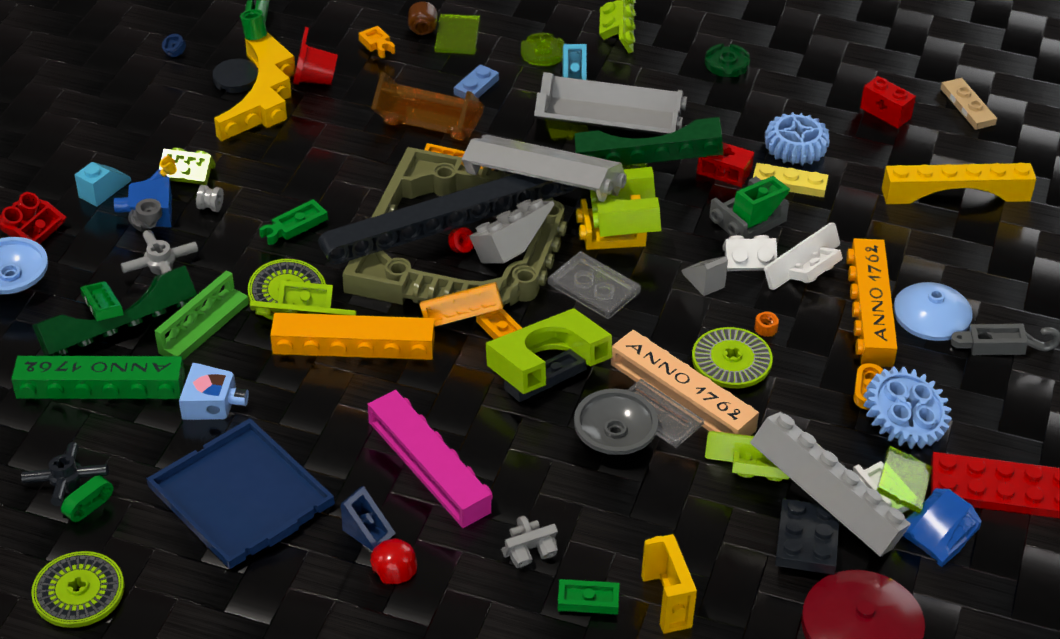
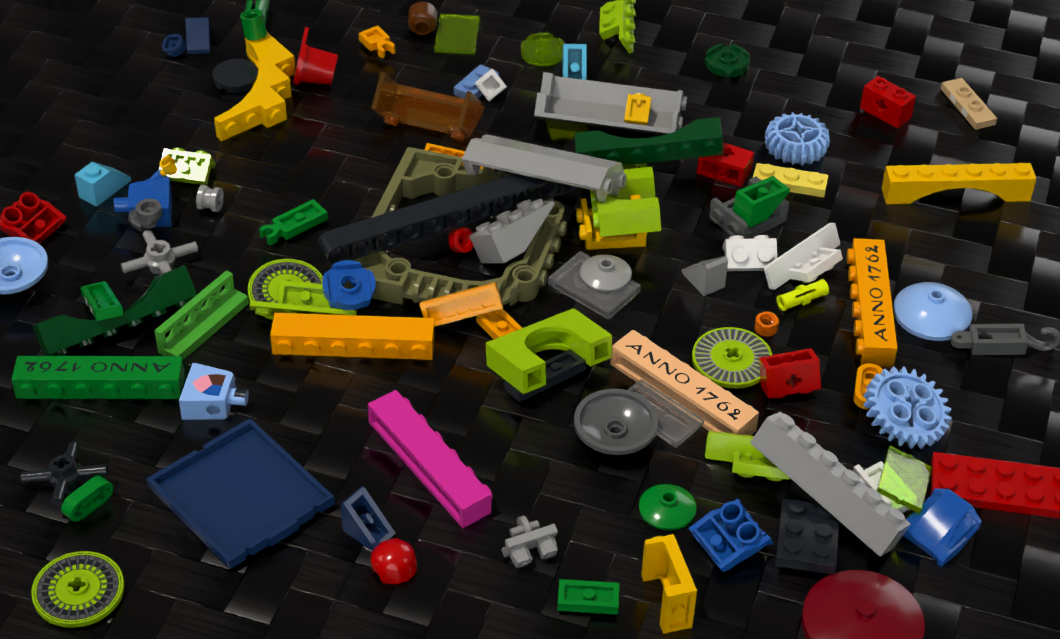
none -> dark blue slope [185,17,212,54]
none -> blue plate [322,260,376,310]
none -> white slope [474,69,507,101]
none -> light grey dish [580,255,631,292]
none -> yellow bracket [624,93,651,126]
none -> green dish [639,484,696,531]
none -> blue slope [688,499,773,572]
none -> red brick [759,348,821,399]
none -> neon yellow pin [776,279,829,311]

